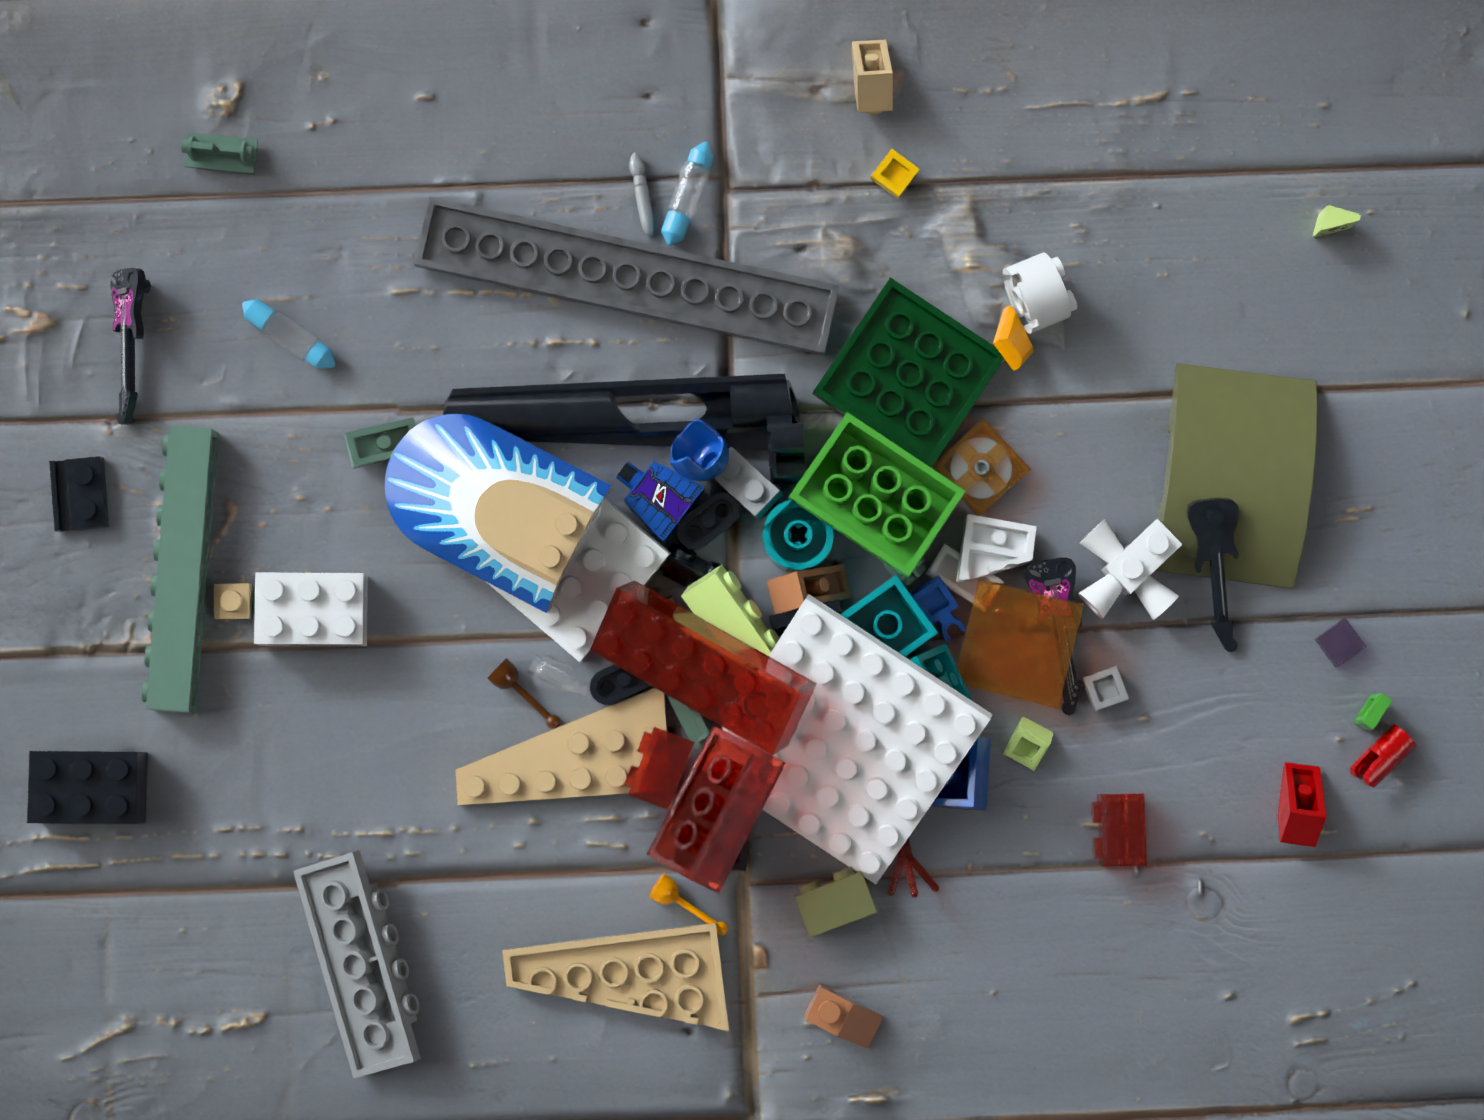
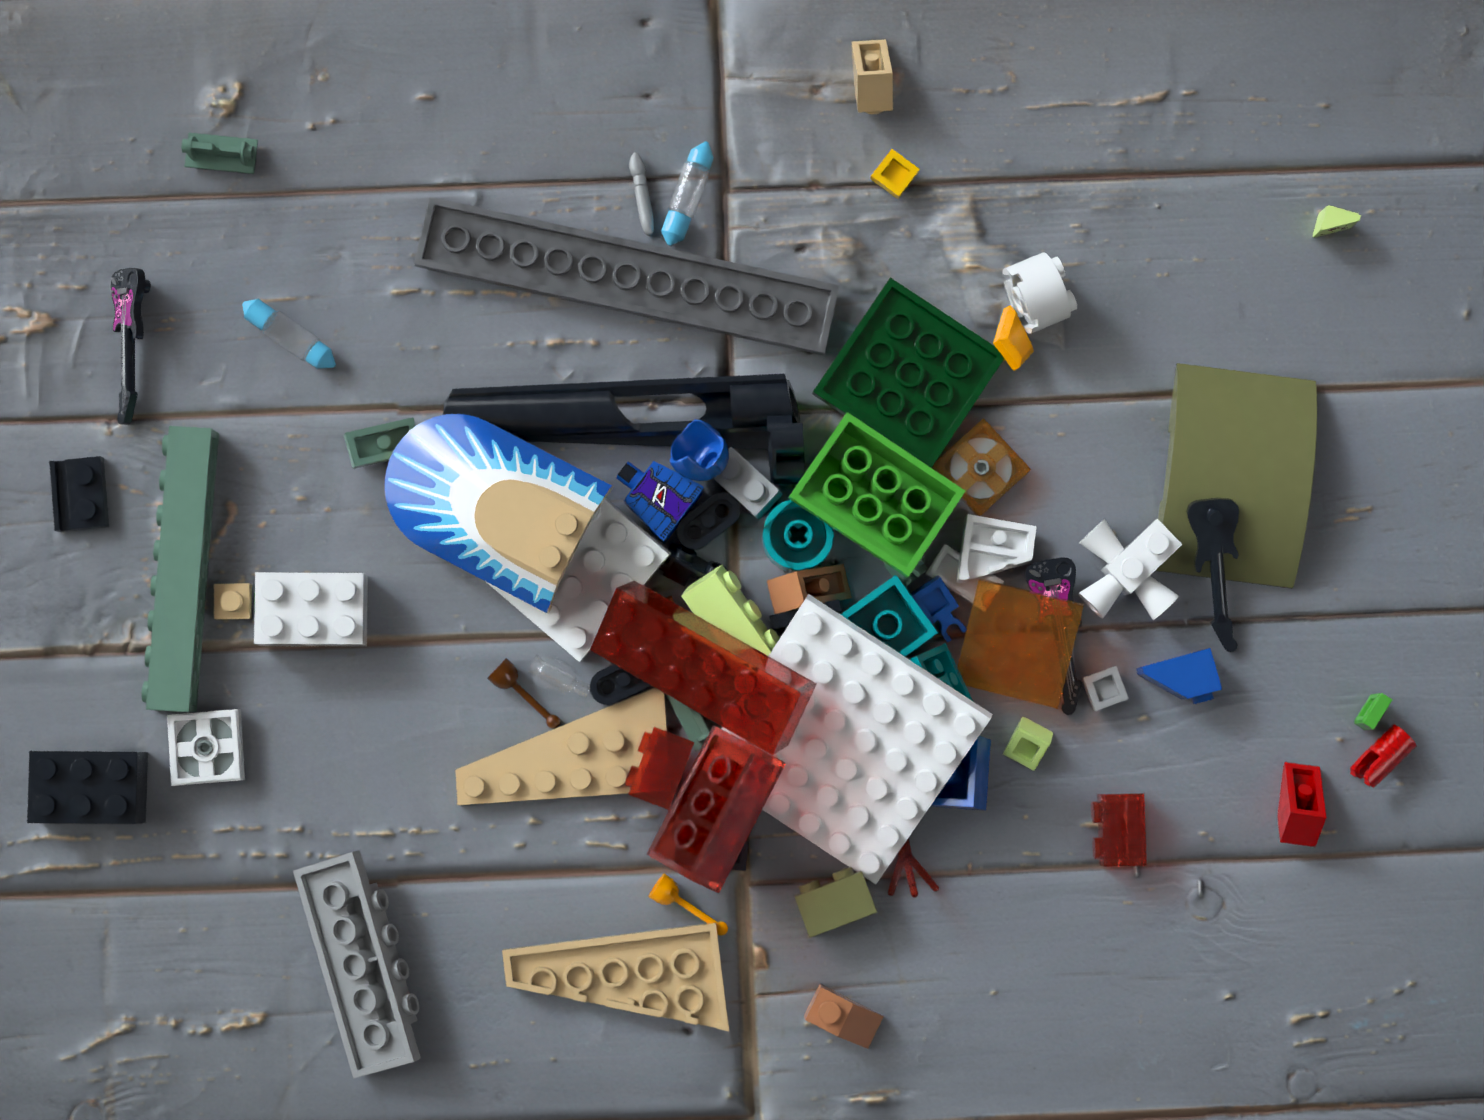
clear purple tile [1314,618,1366,668] -> none
none -> white piece [167,709,245,786]
none -> blue slope [1136,648,1222,704]

